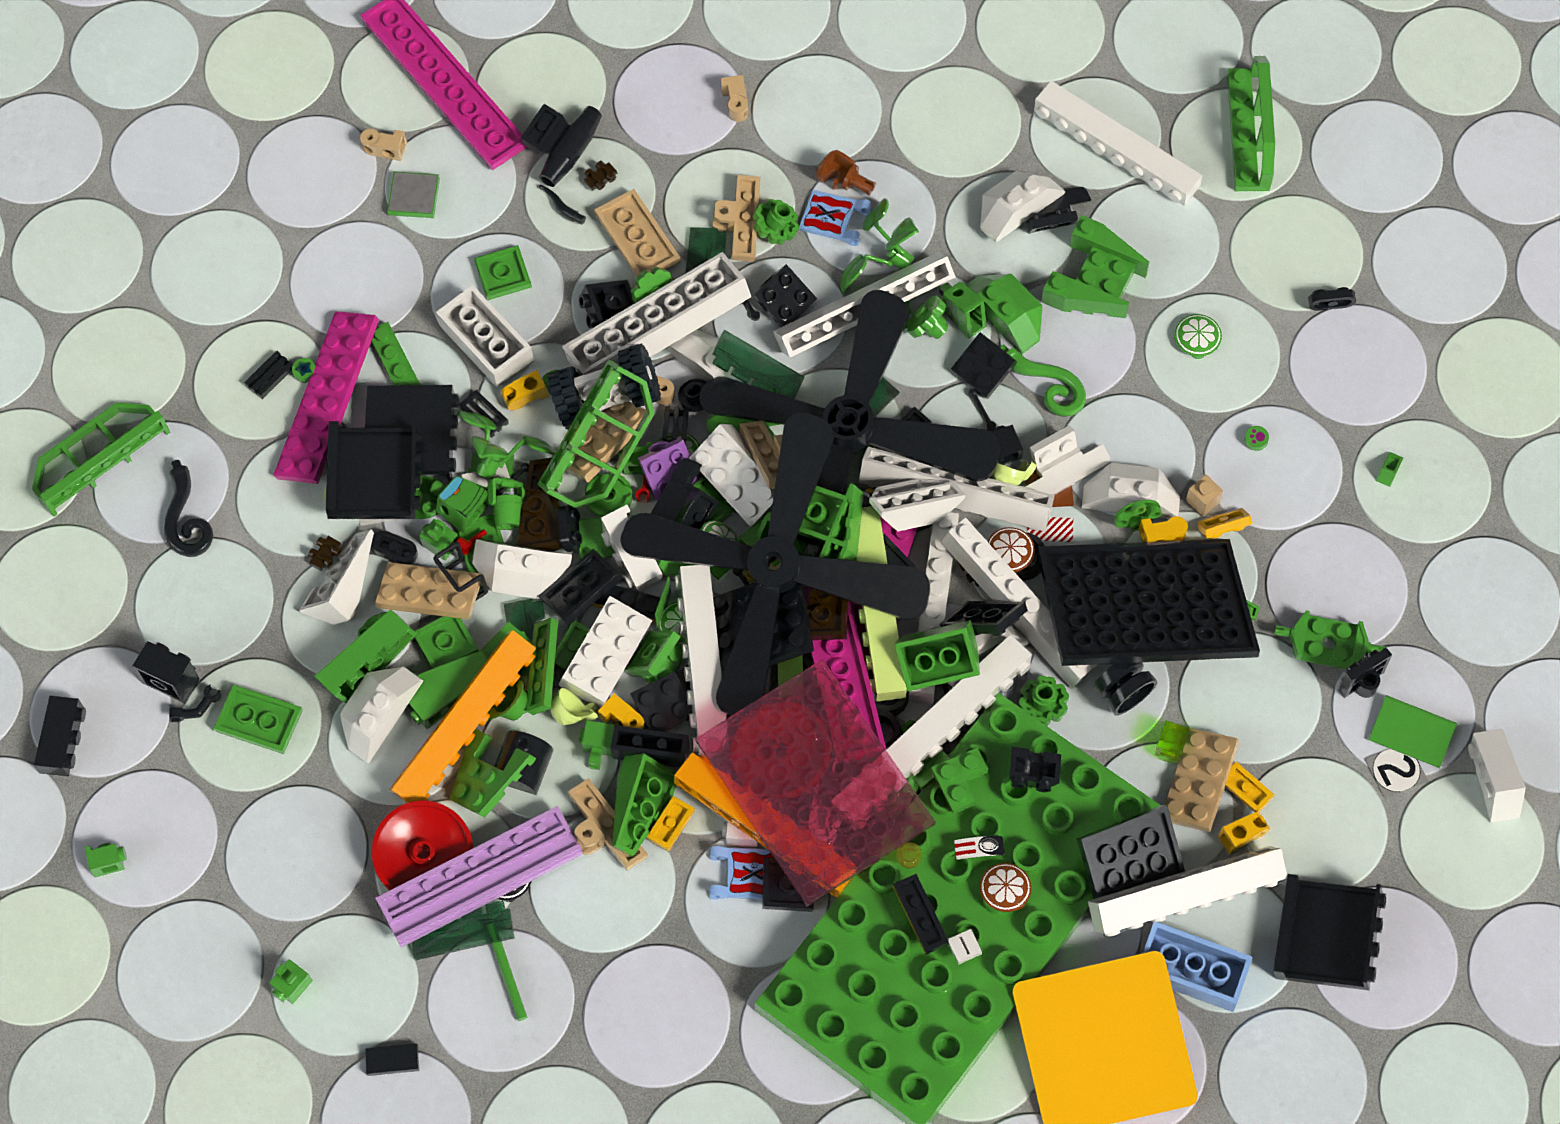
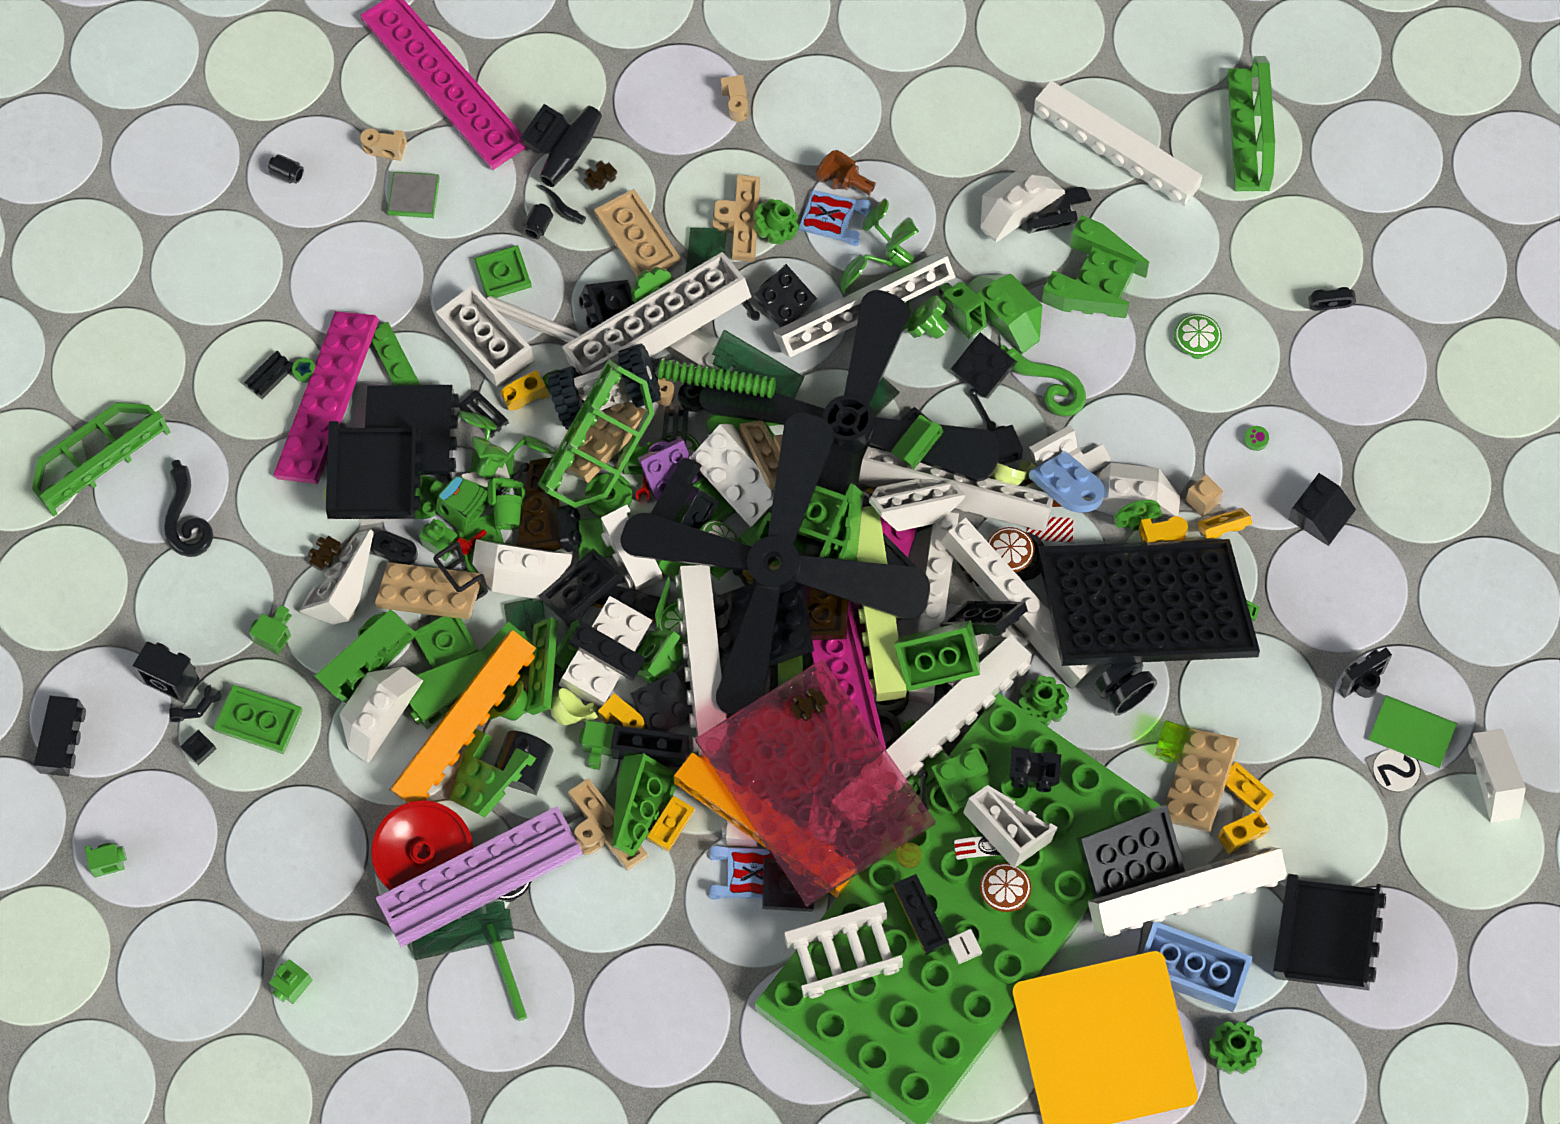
black tile [365,1044,419,1076] -> none
bright green plate [1274,610,1386,669] -> none
bright green piece [1376,452,1403,487] -> none
none -> black plate [180,729,217,766]
none -> bright green brick [249,605,292,655]
none -> black brick [268,154,304,184]
none -> white axle [486,296,583,343]
none -> black brick [523,203,554,239]
none -> black plate [568,621,646,681]
none -> bright green piece [657,359,776,398]
none -> white fence [784,902,903,998]
none -> dark brown piece [790,688,828,721]
none -> bright green panel [892,415,944,470]
none -> black hinge [918,769,929,814]
none -> white wedge [963,785,1058,868]
none -> light blue plate [1029,451,1105,513]
none -> bright green plant [1208,1021,1262,1074]
none -> black slope [1288,473,1356,546]

